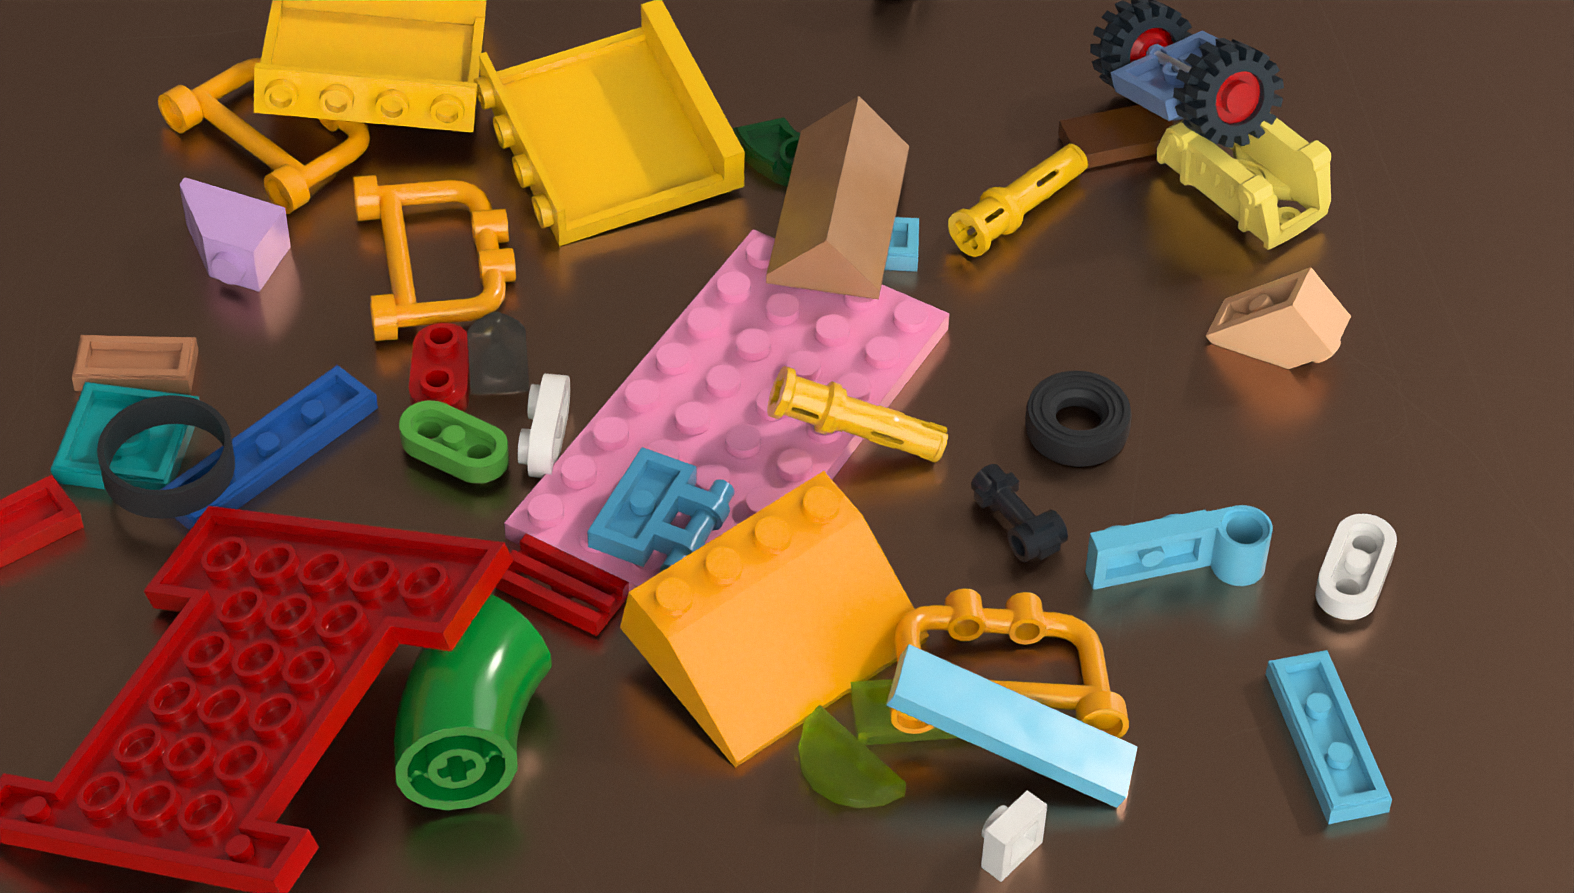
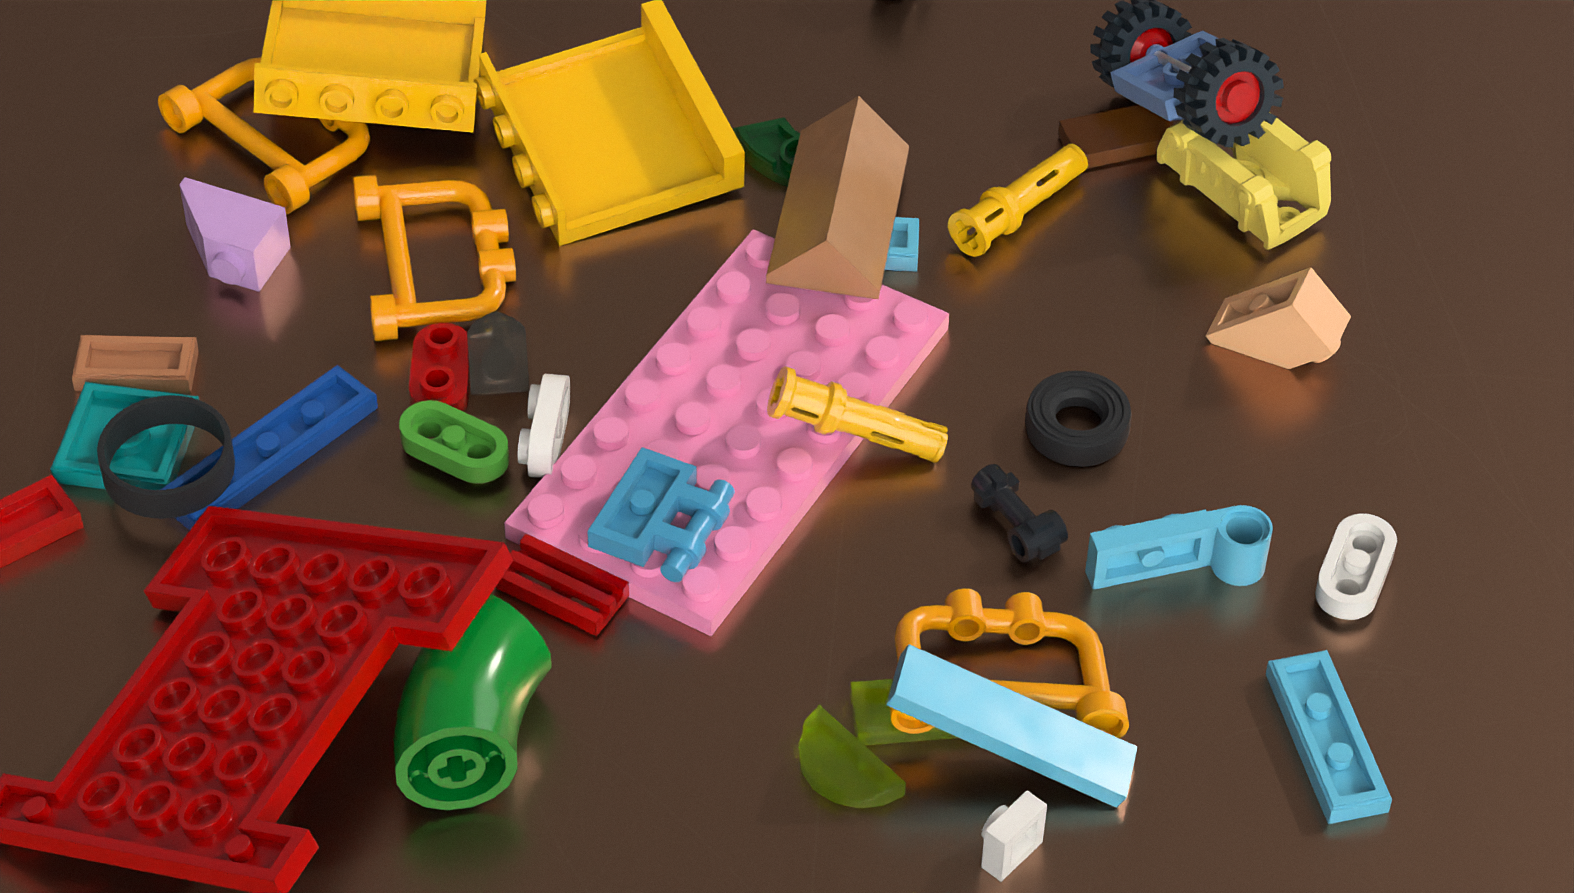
light orange slope [620,471,929,768] -> none

